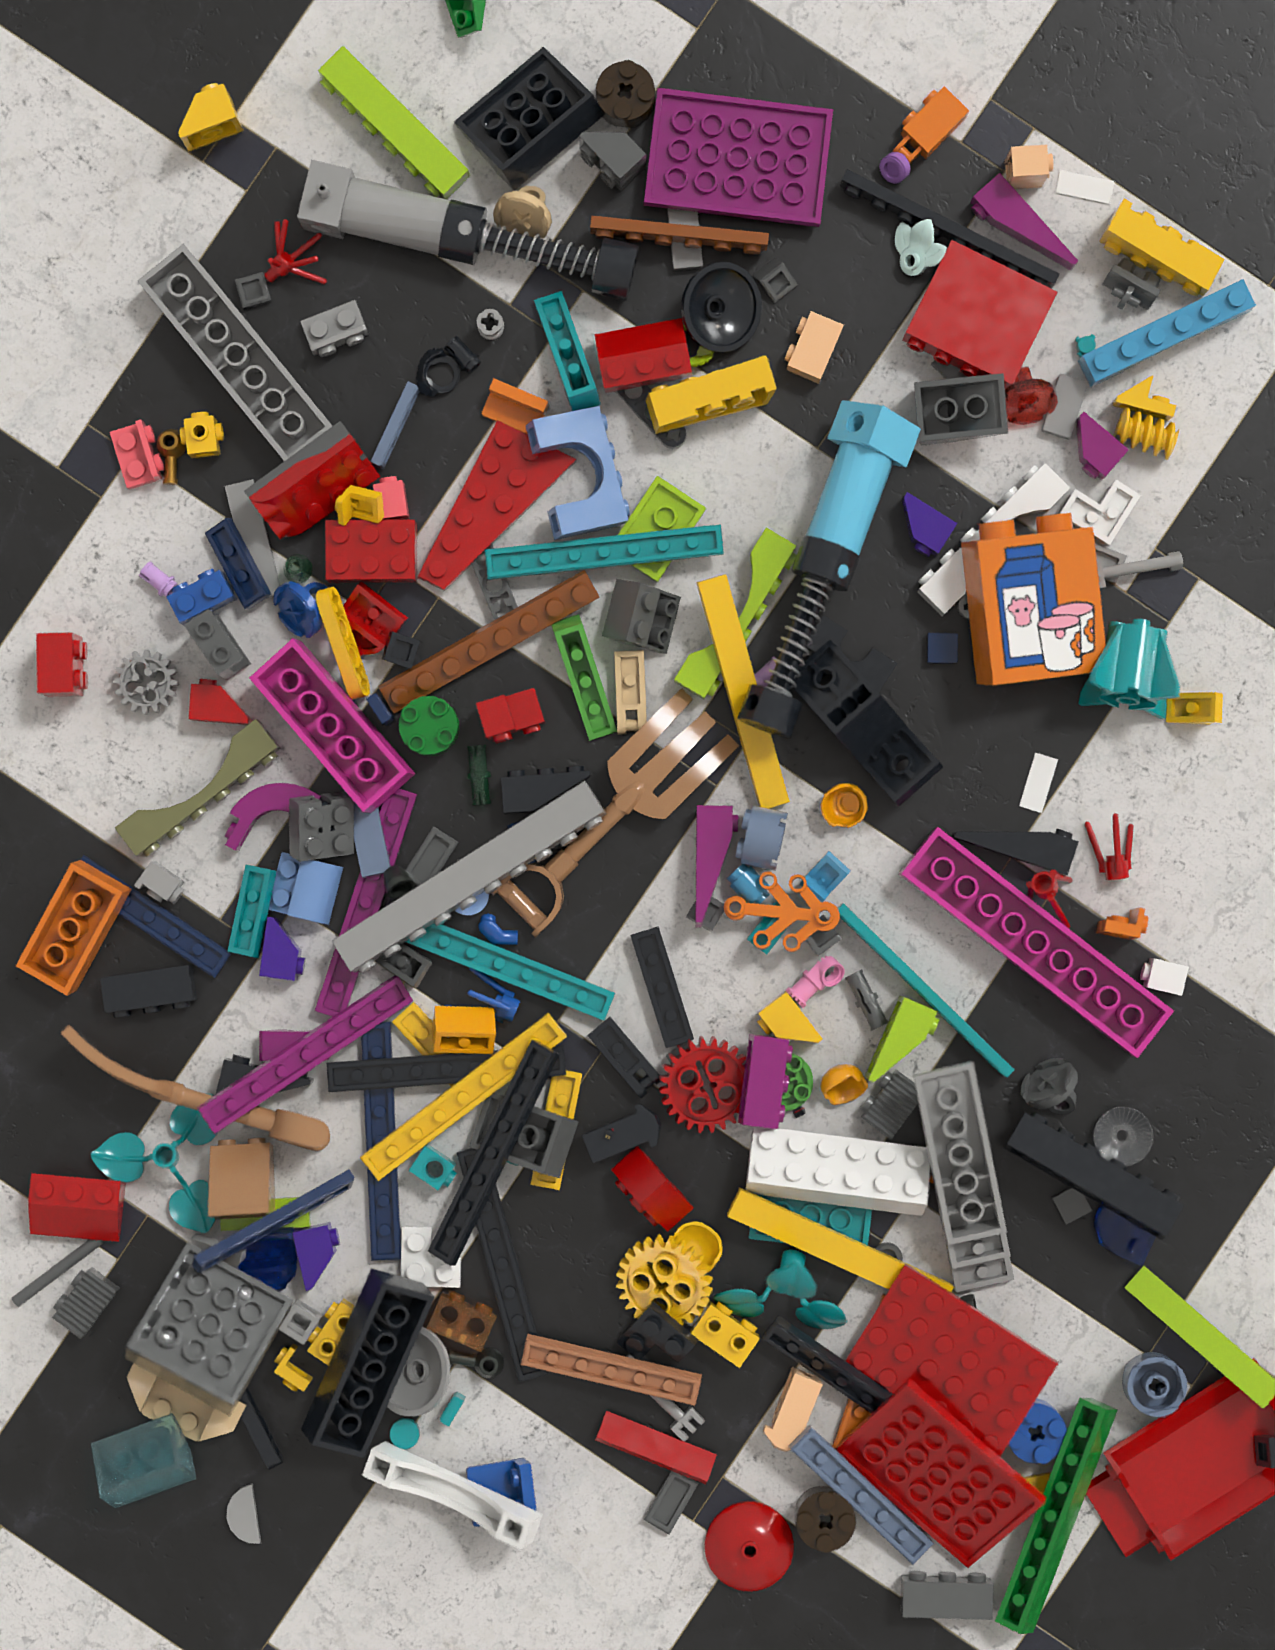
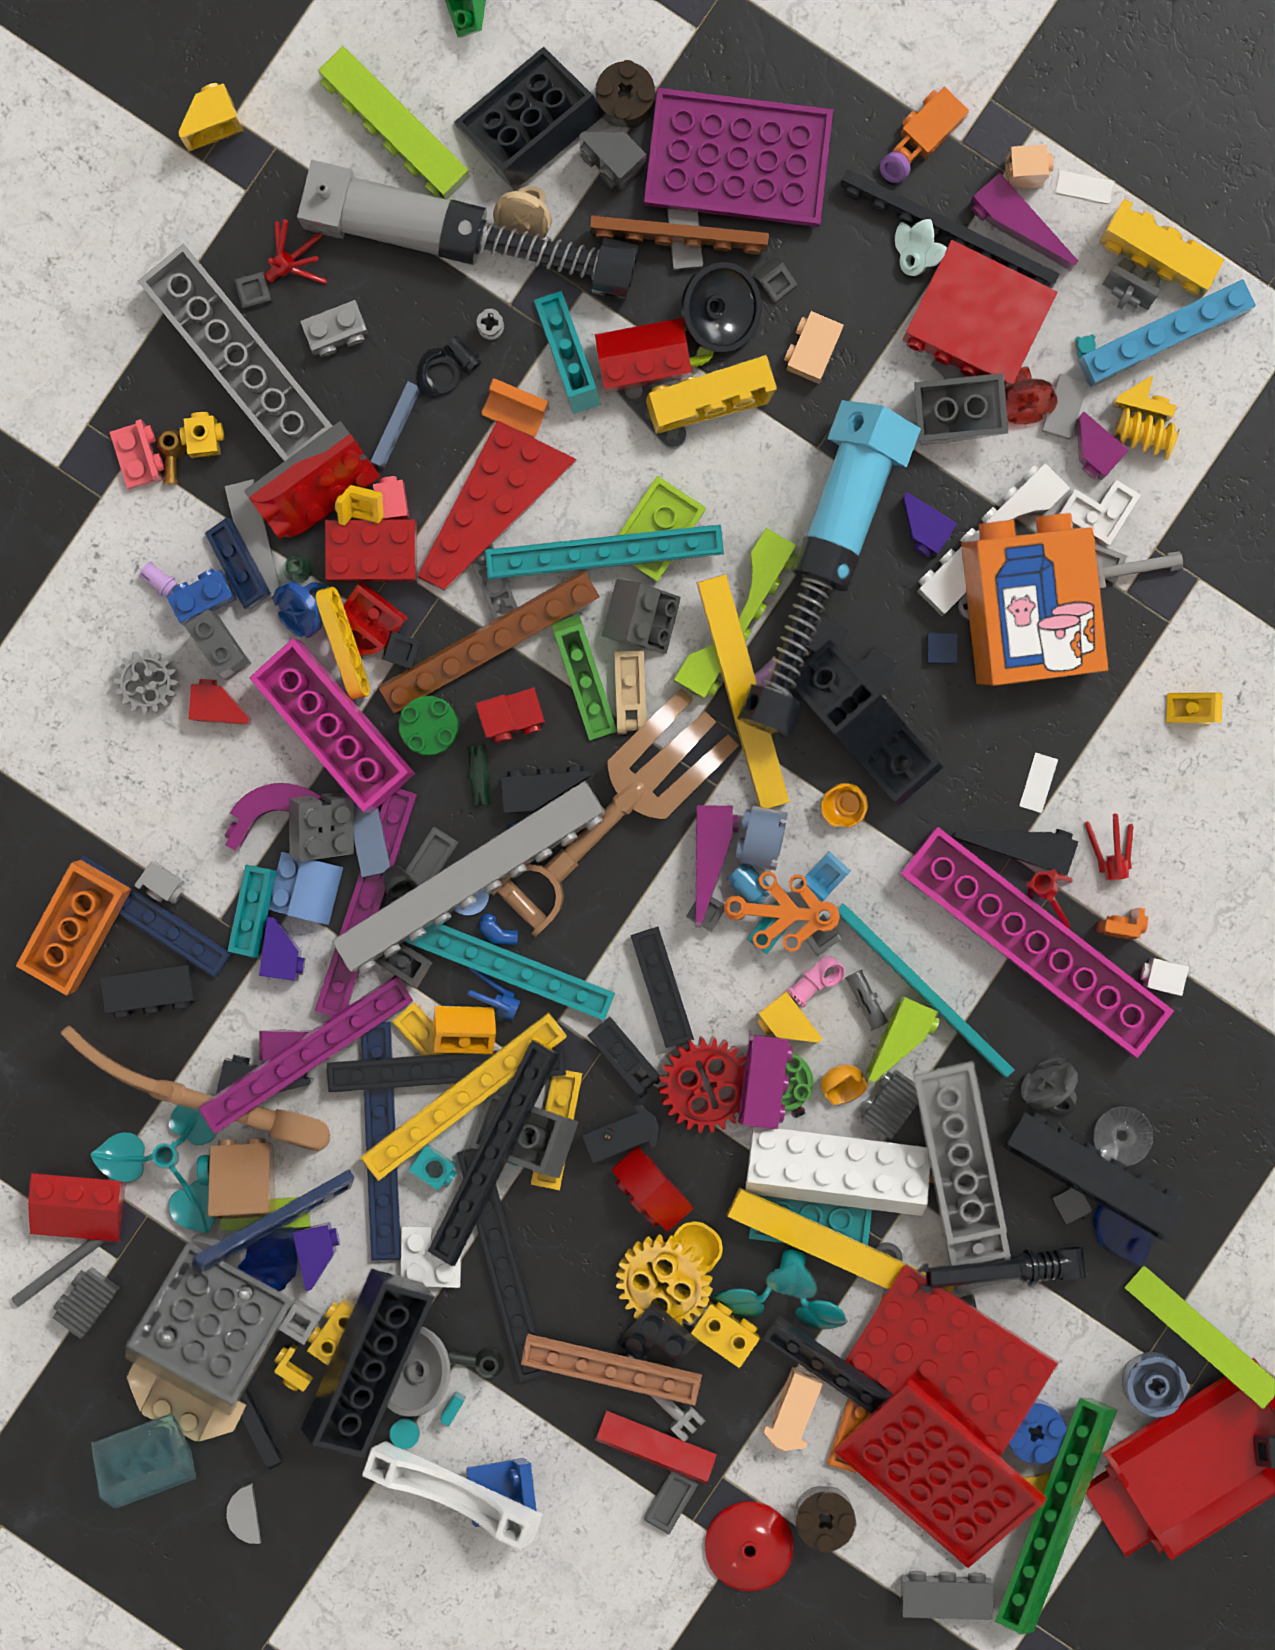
red brick [36,632,88,697] -> none
olive arch [115,719,281,857] -> none
dark blue tile [366,693,396,727] -> none
clear orange brick [427,1291,497,1352] -> none
medium blue arch [525,406,630,540] -> none
sand blue tile [789,1425,934,1565] -> none
teal brick [1079,619,1180,719] -> none
none -> teal tile [197,1155,210,1185]
none -> black piece [917,1247,1086,1294]

